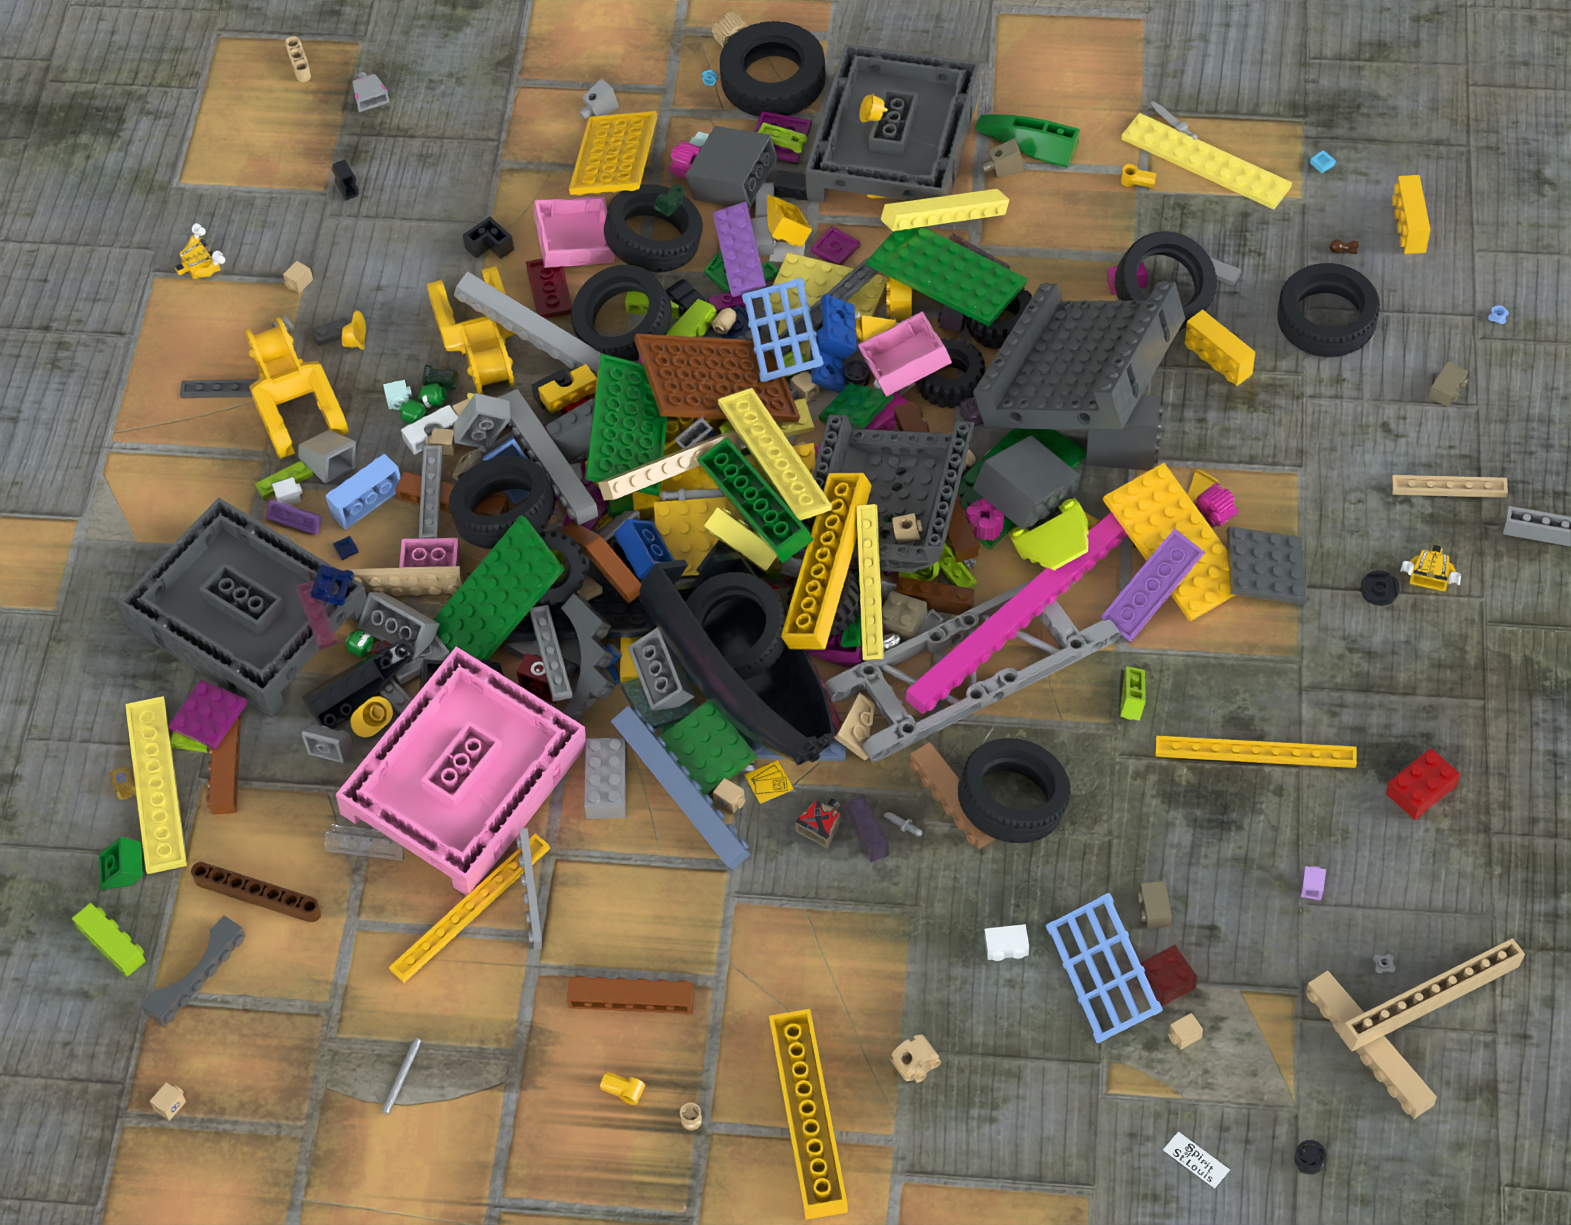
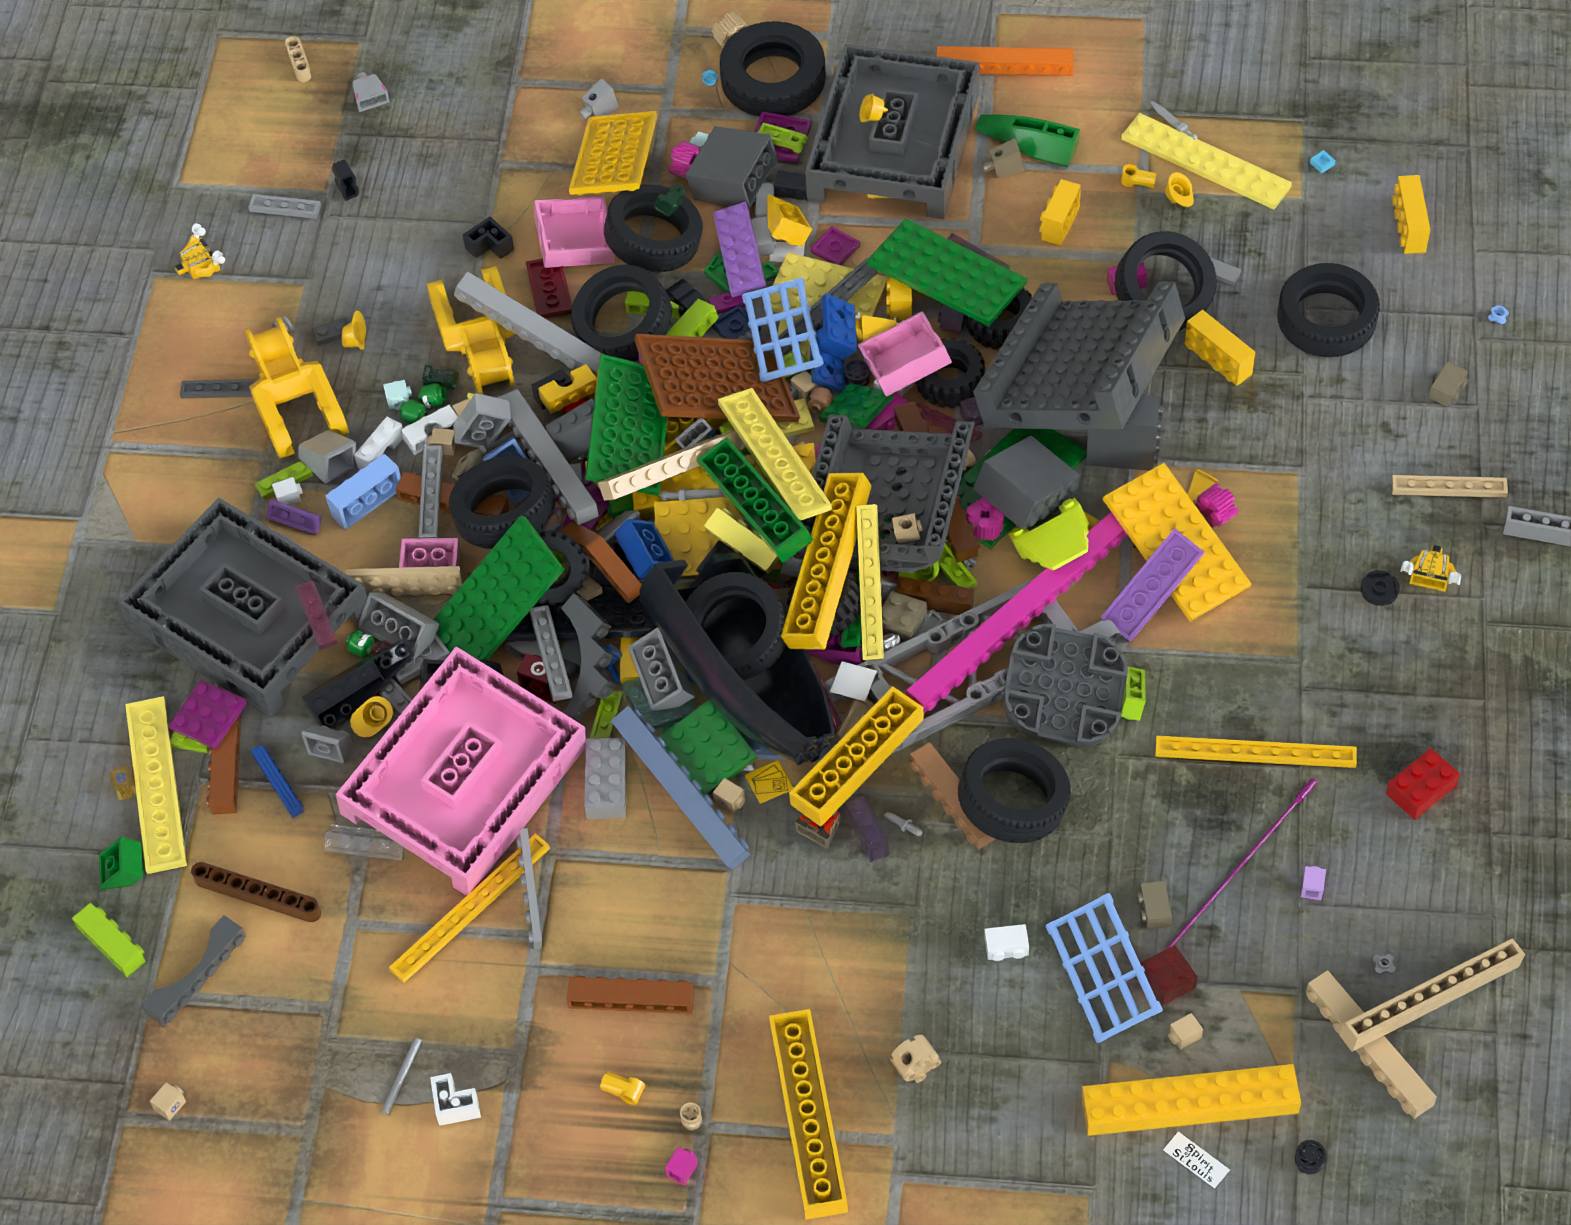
tan brick [283,261,313,293] -> none
clear blue plate [310,564,354,606] -> none
clear blue tile [333,536,359,560] -> none
tan brick [712,308,737,334] -> none
light yellow brick [881,189,1010,231] -> none
dark grey plate [1226,526,1306,605] -> none
reddish brown arm [1330,239,1359,254] -> none
none -> light grey plate [248,194,321,219]
none -> blue piece [251,745,303,818]
none -> white arch [354,417,403,469]
none -> white brick [430,1073,481,1126]
none -> lime plate [589,691,623,739]
none -> dark pink brick [665,1147,698,1186]
none -> yellow brick [789,686,924,827]
none -> medium nougat head [806,387,833,414]
none -> white sticker [830,661,877,701]
none -> clear pink plate [916,402,983,442]
none -> orange brick [937,46,1074,76]
none -> dark grey plate [1003,624,1128,747]
none -> yellow brick [1039,179,1081,246]
none -> yellow brick [1081,1064,1301,1136]
none -> yellow piece [1165,172,1194,207]
none -> magenta piece [1167,778,1317,950]

